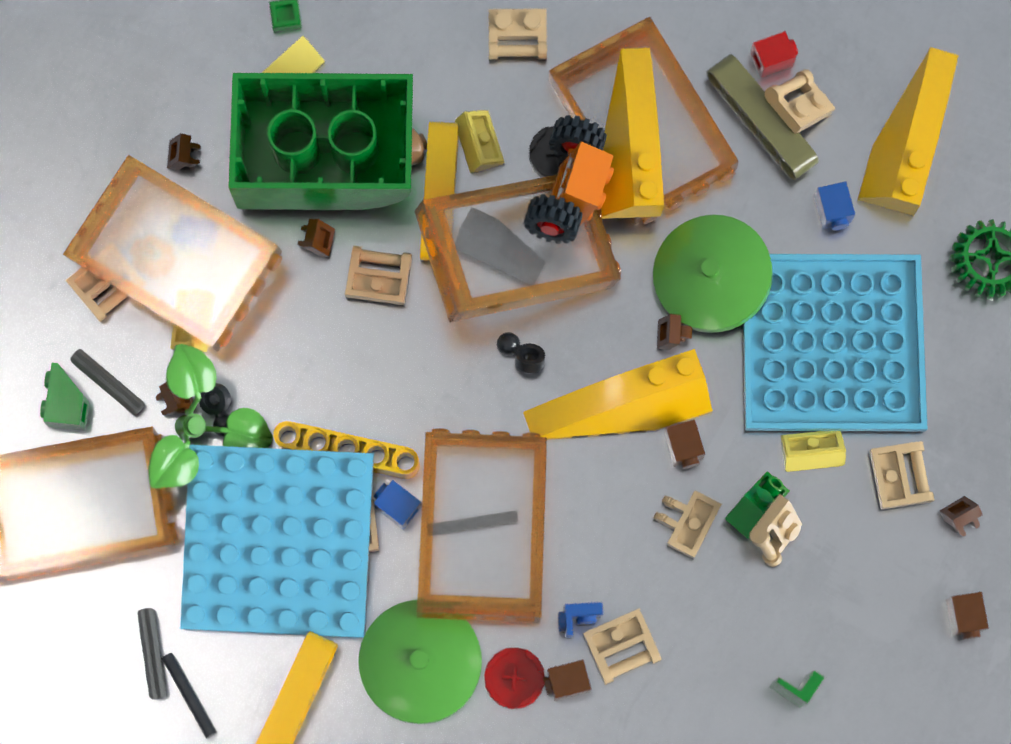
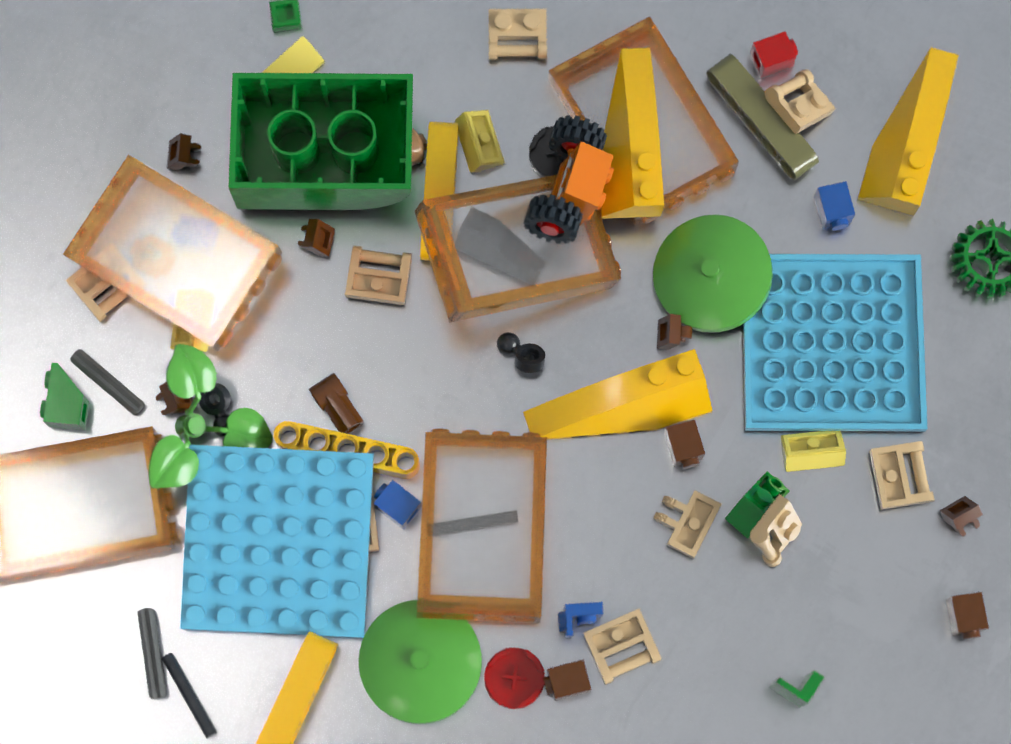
none -> reddish brown piece [309,373,364,434]

